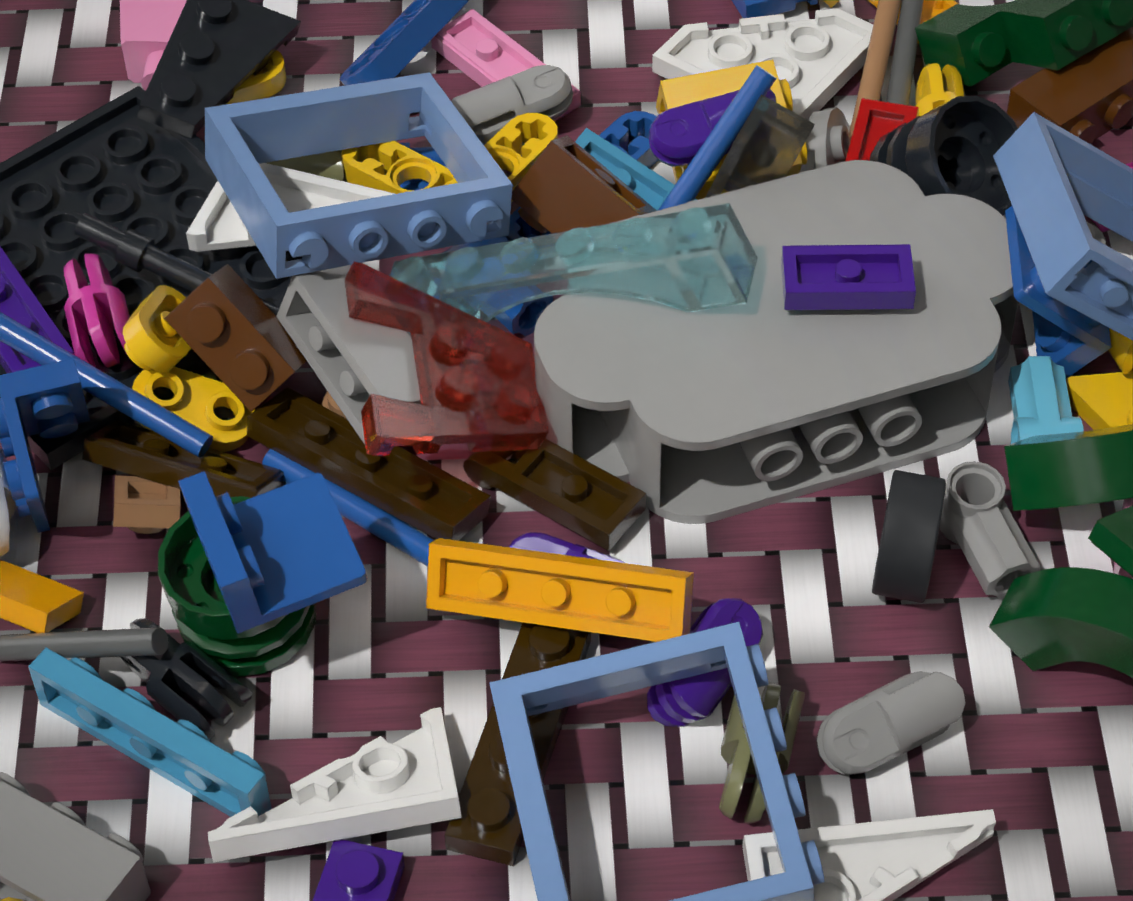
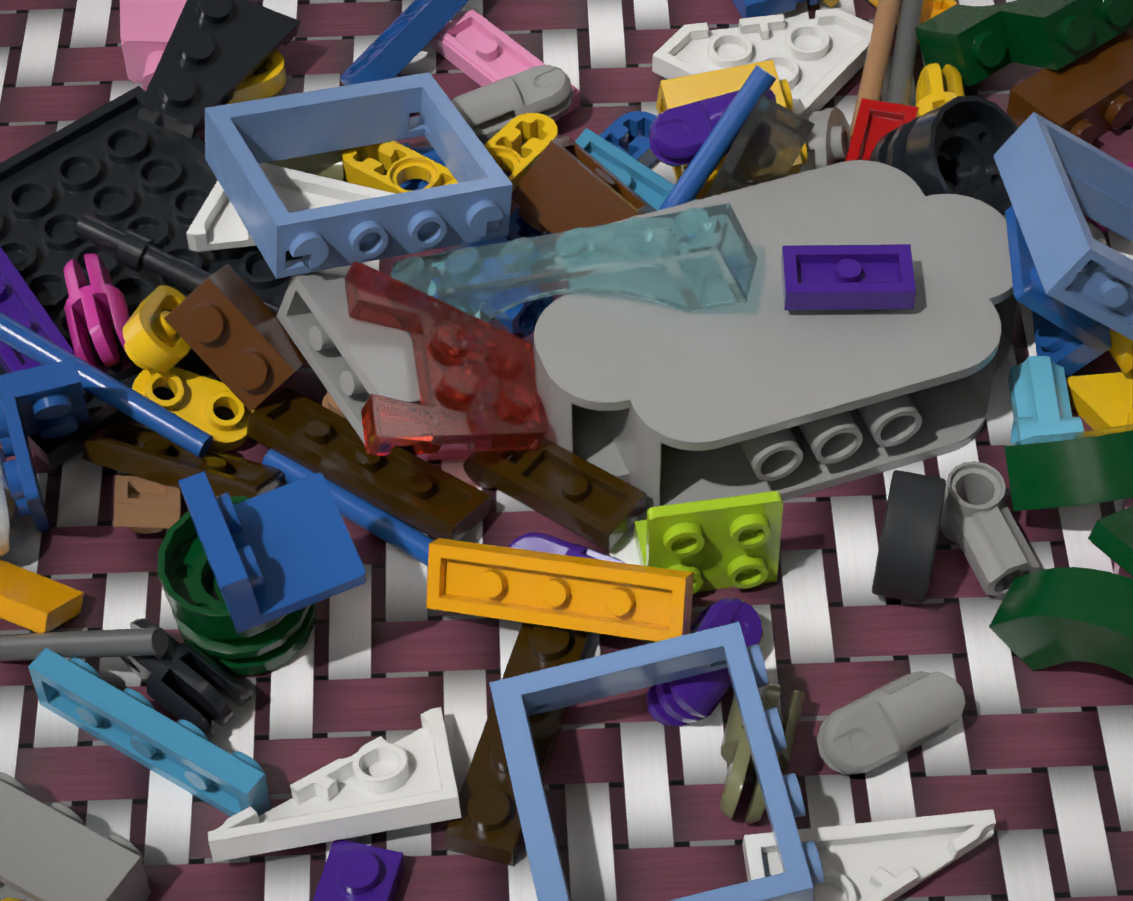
none -> lime bracket [634,491,783,594]

